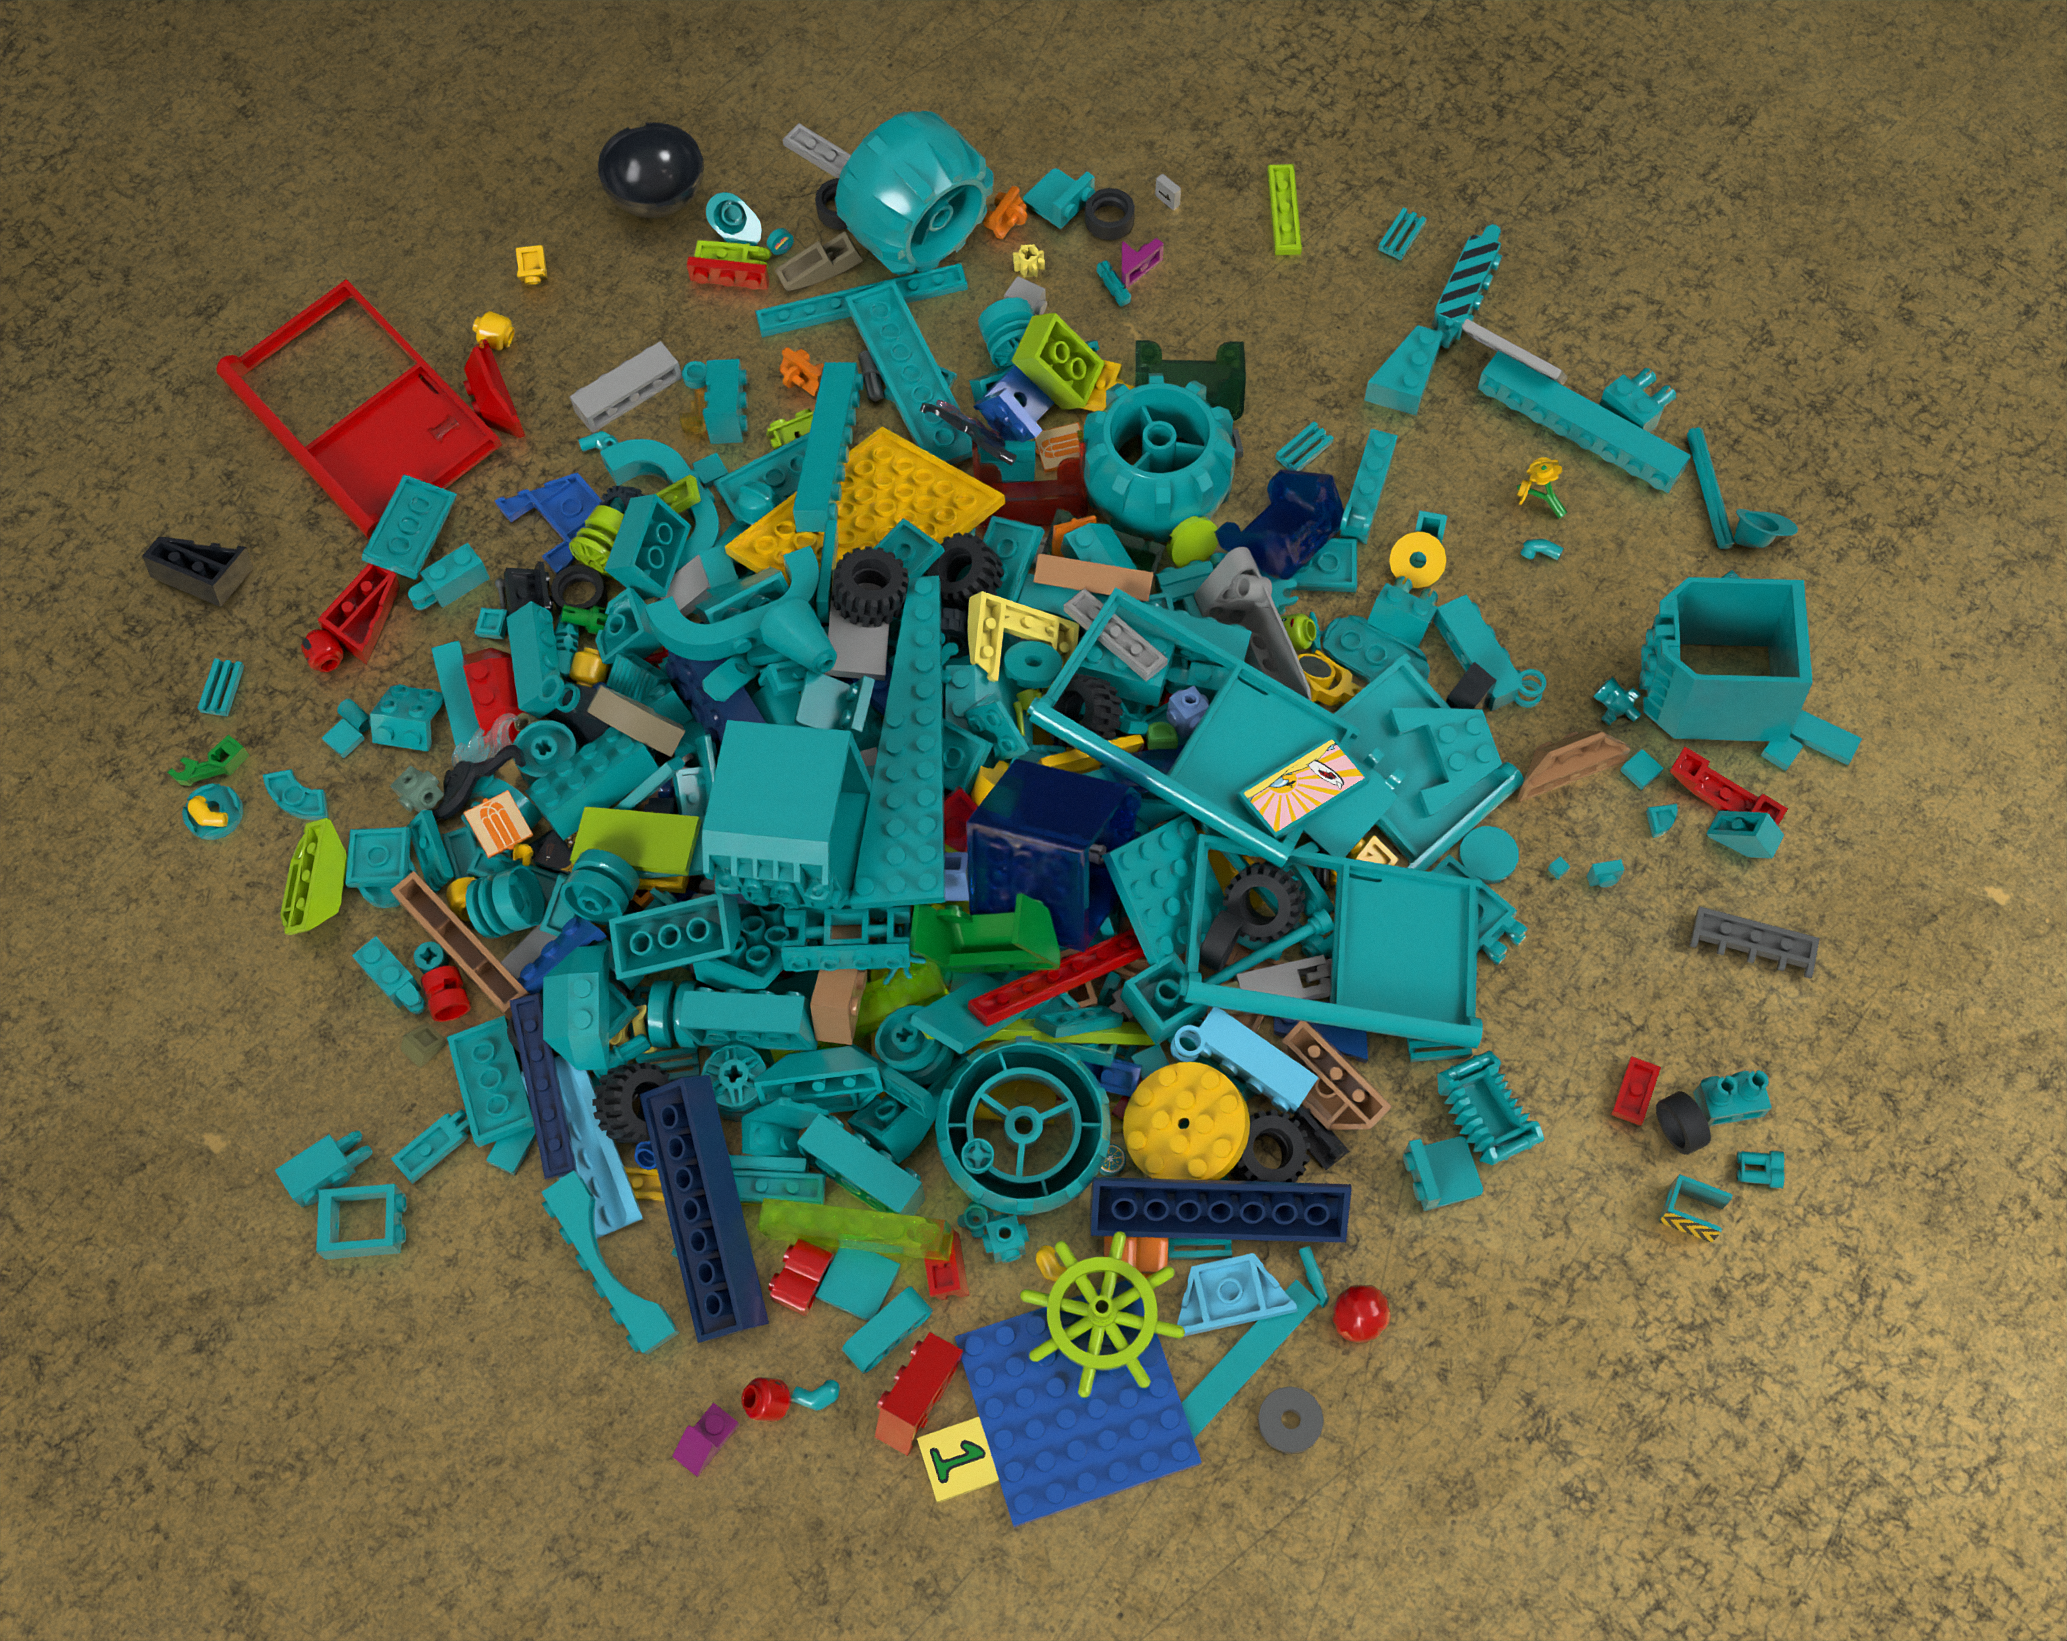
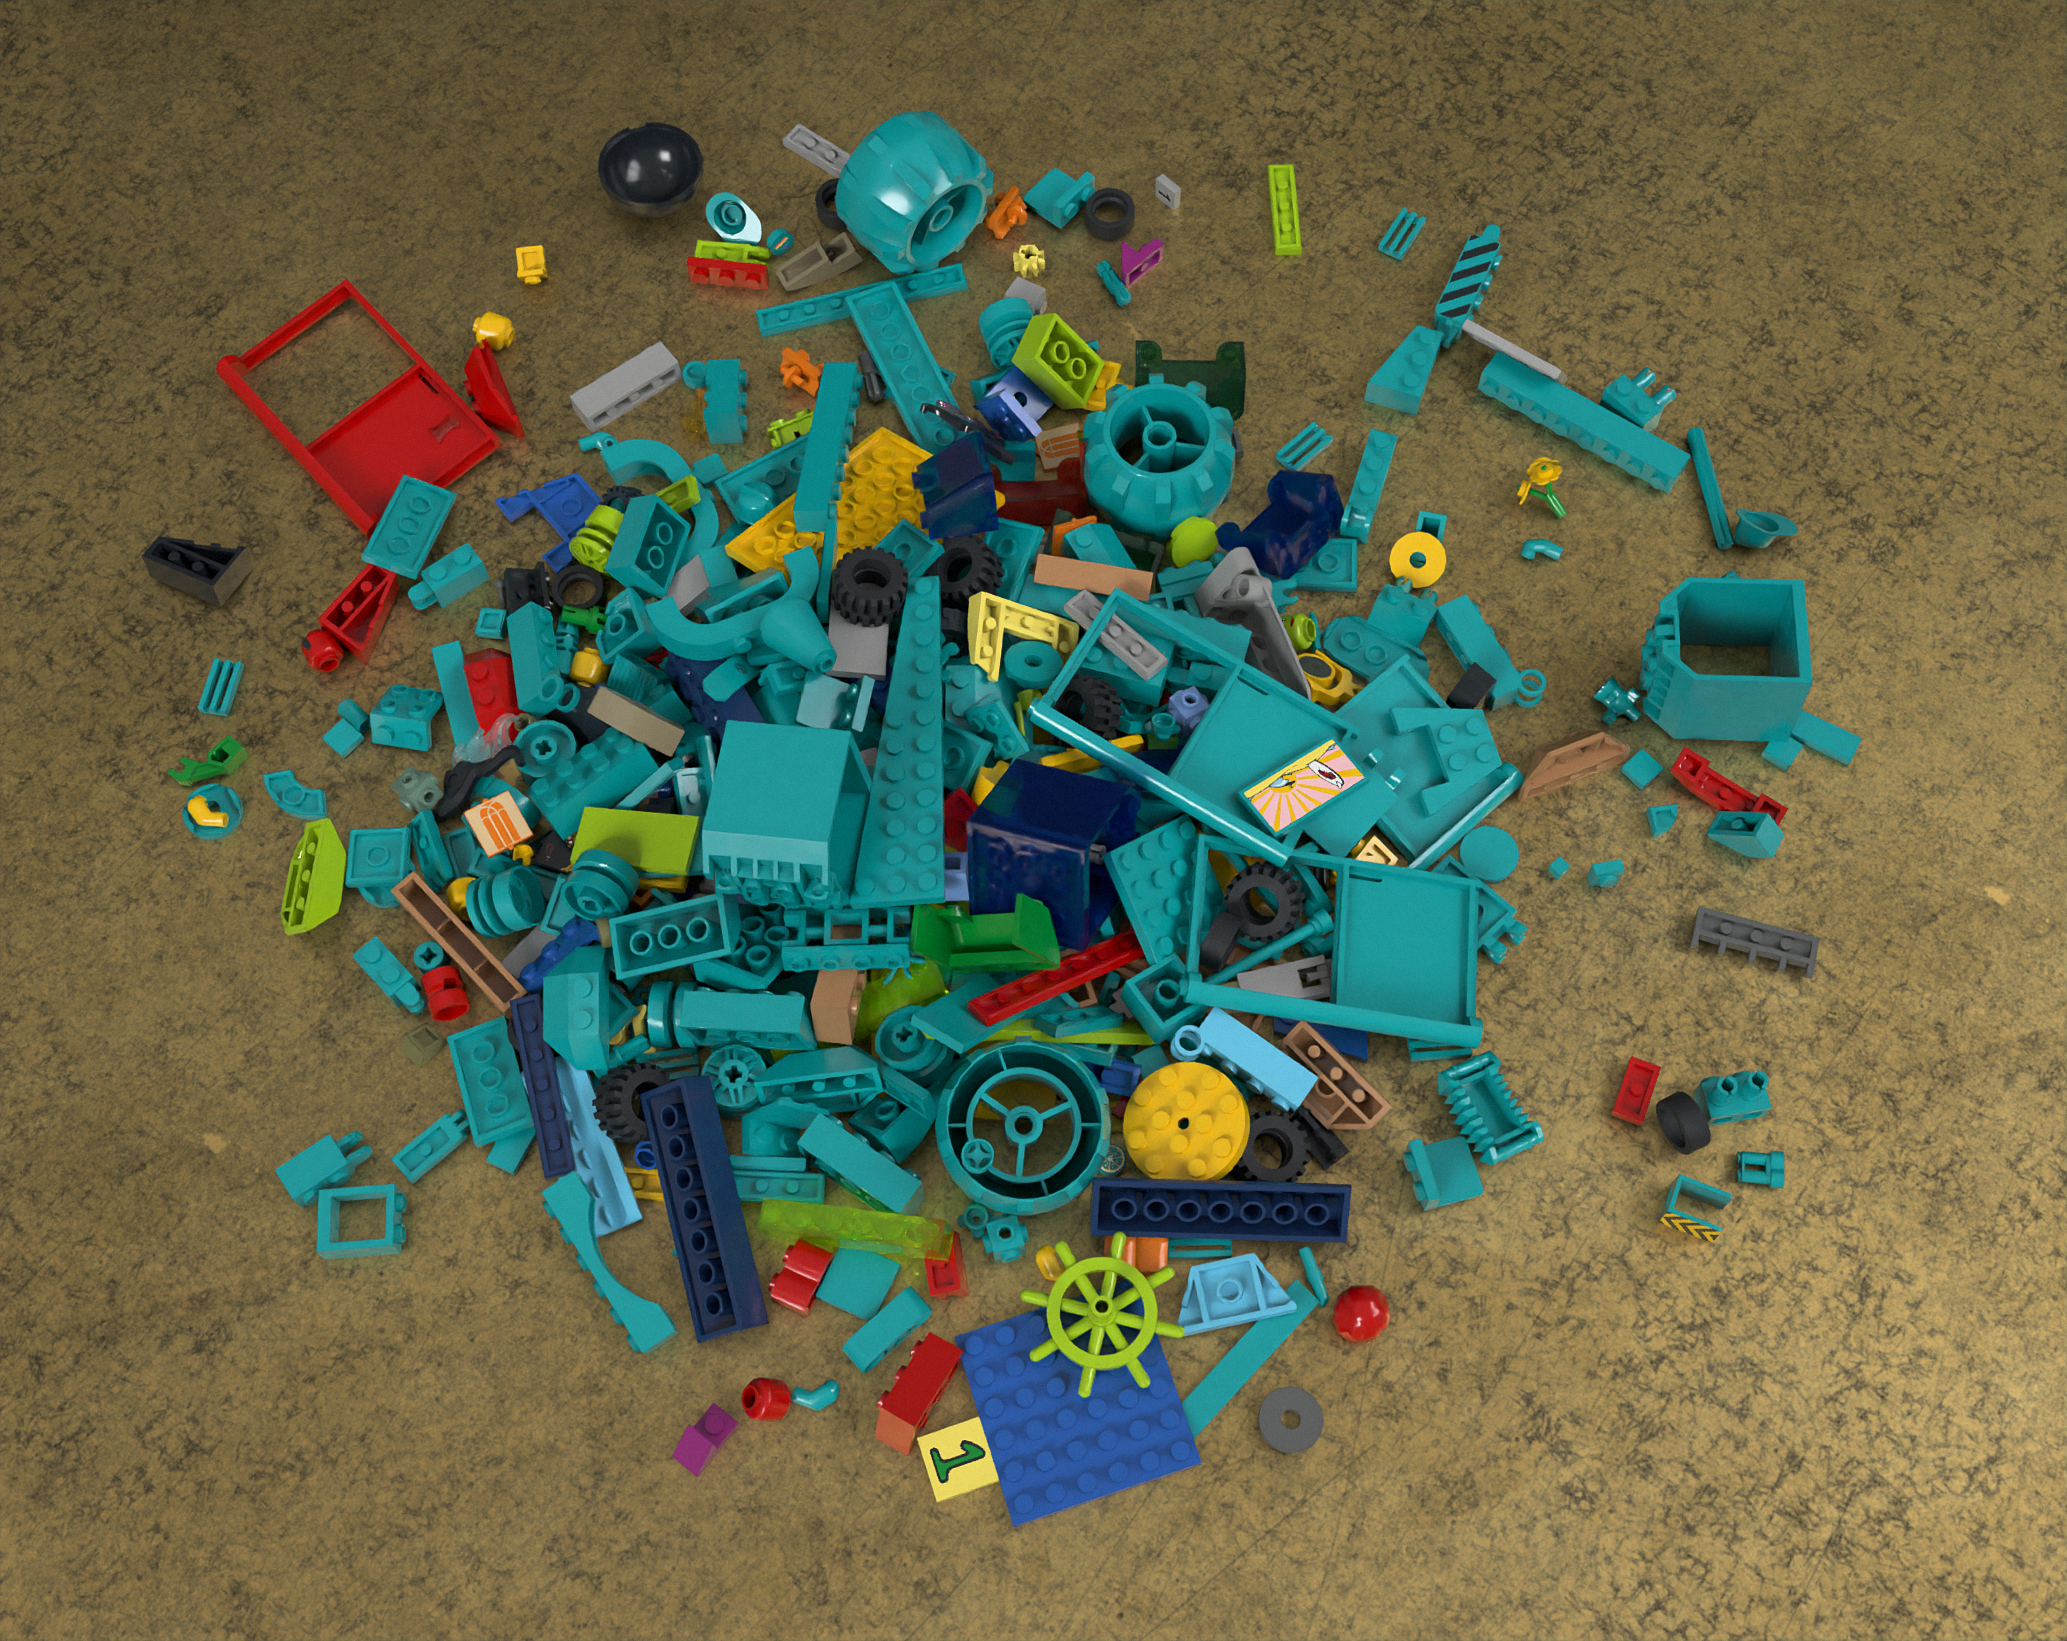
none -> olive tile [595,916,612,949]
none -> clear blue windscreen [911,431,999,540]
none -> teal plate [1145,713,1180,741]

